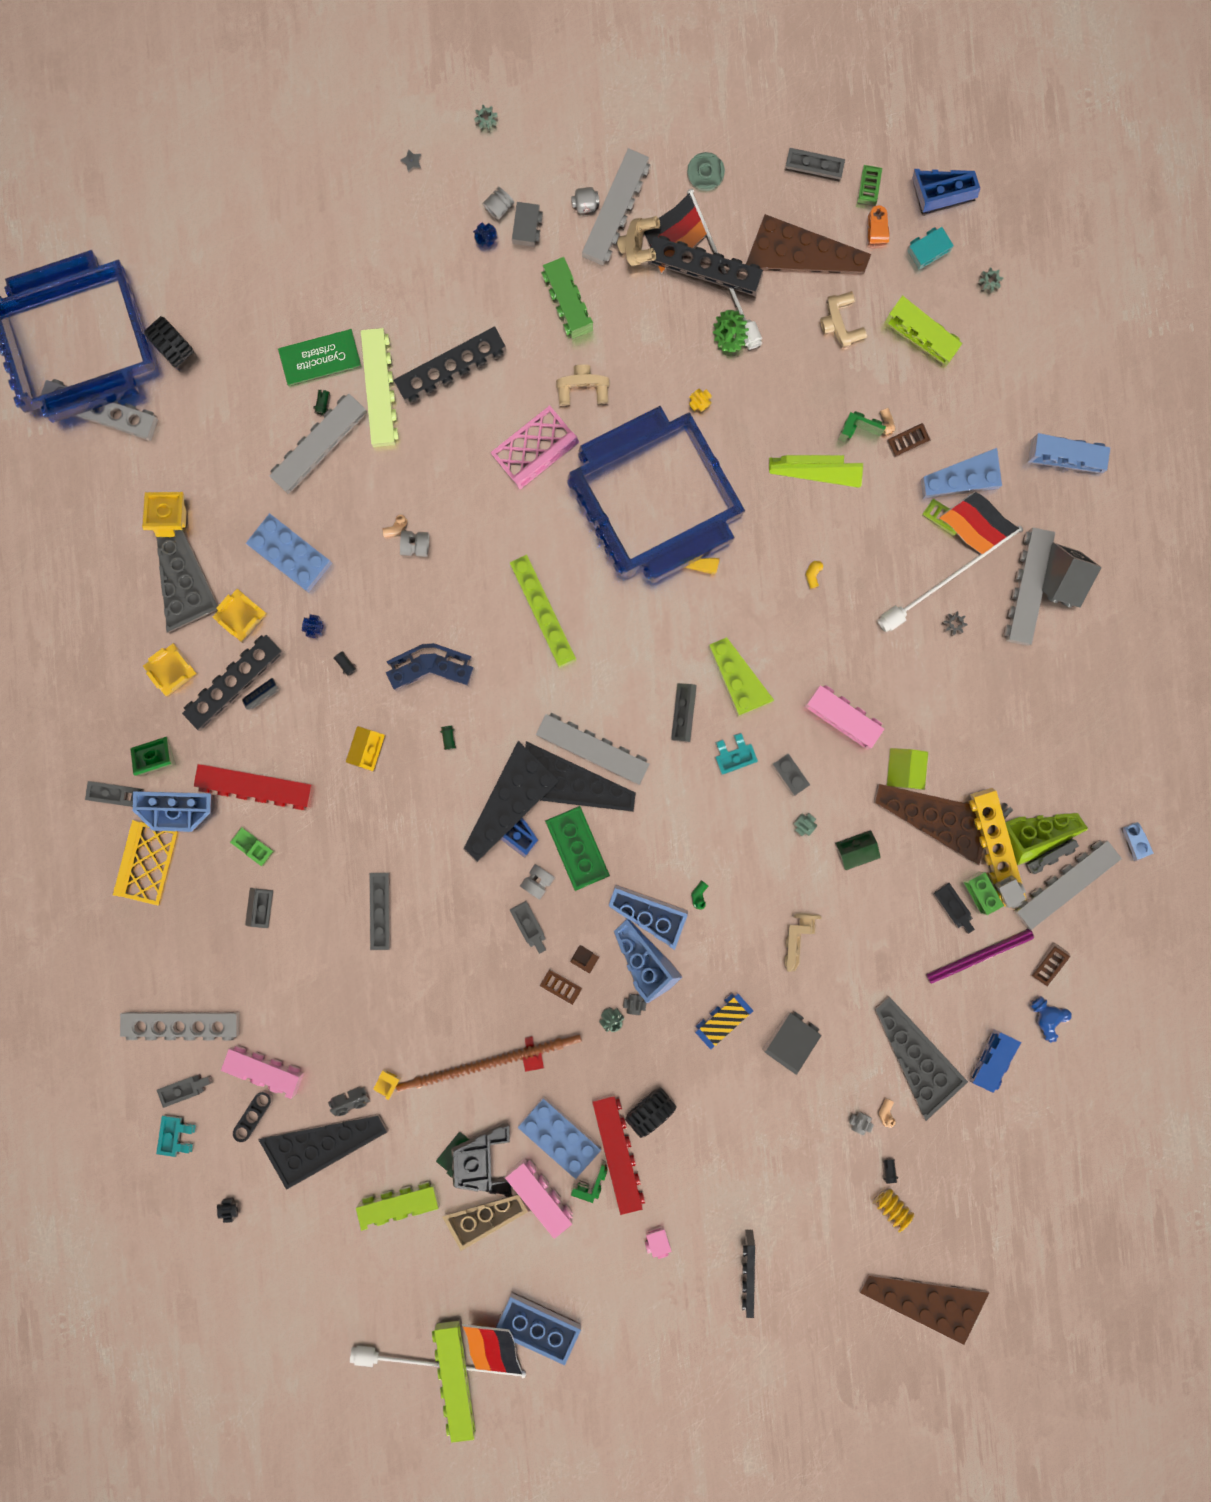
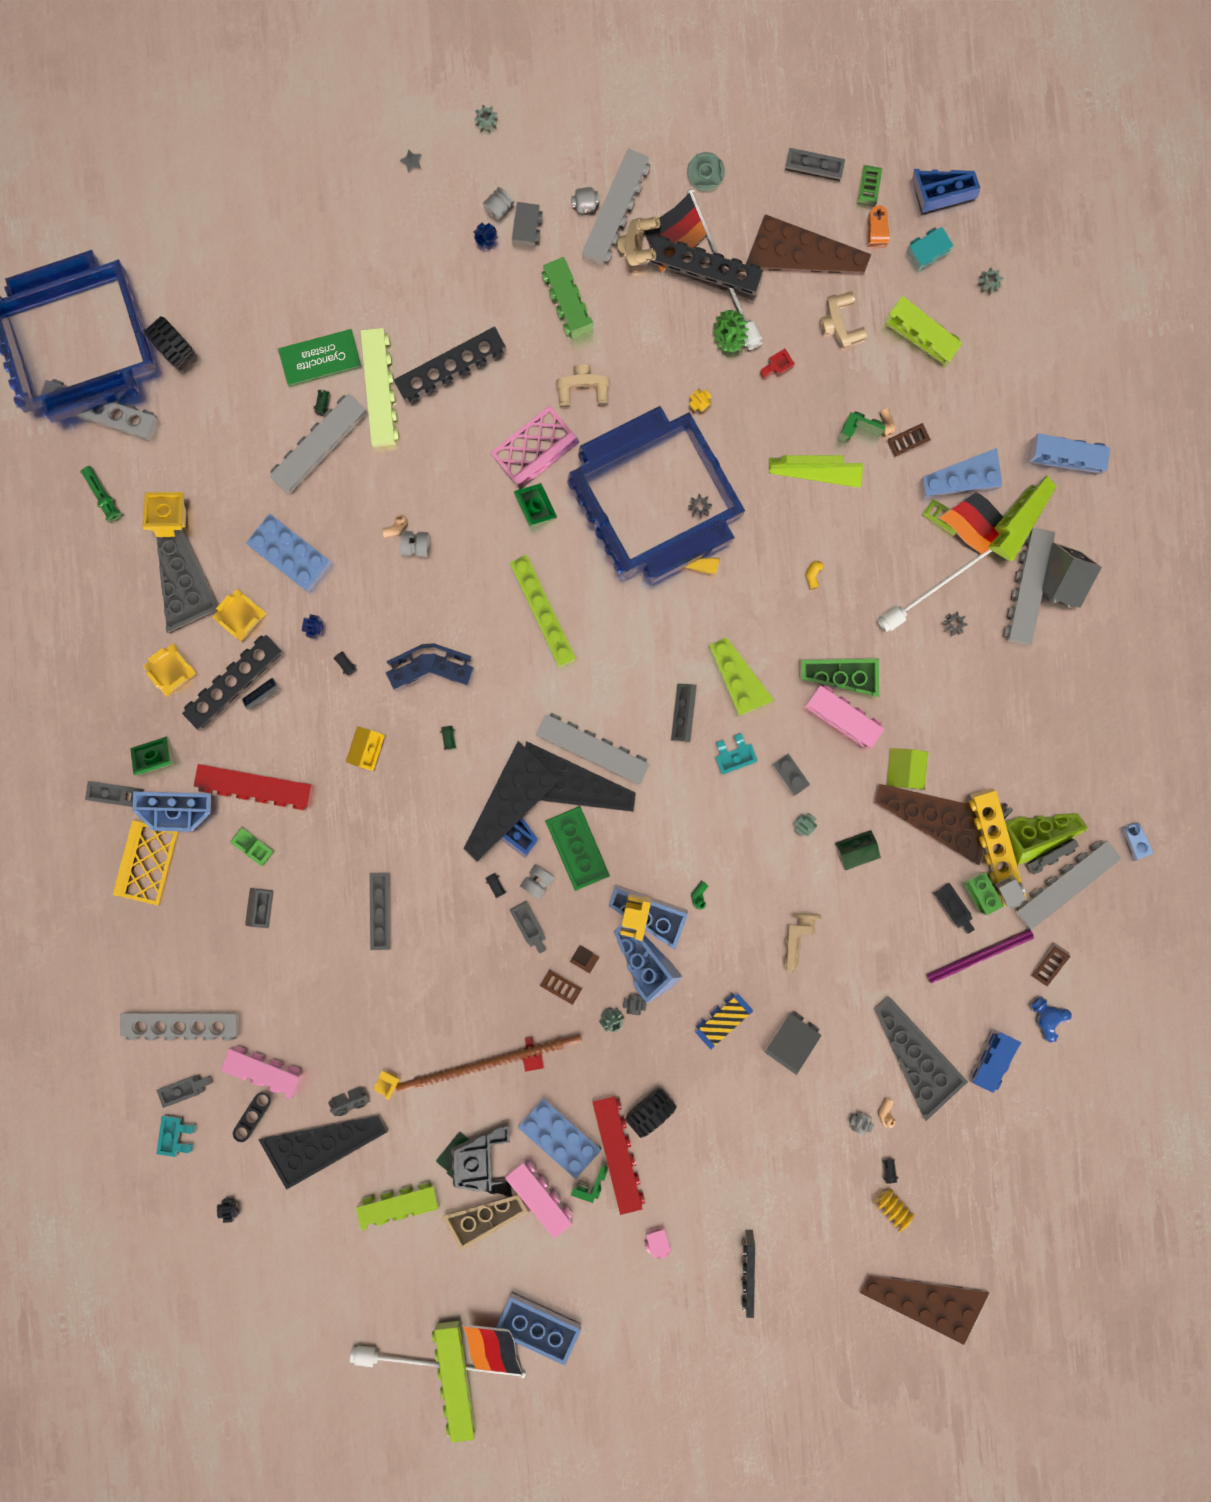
none -> green pin [80,466,122,522]
none -> black pin [485,873,507,898]
none -> green slope [514,483,557,530]
none -> yellow panel [620,894,651,941]
none -> dark grey gear [688,494,712,518]
none -> red plate [760,348,795,378]
none -> bright green wedge [800,657,879,697]
none -> lime wedge [988,476,1056,561]

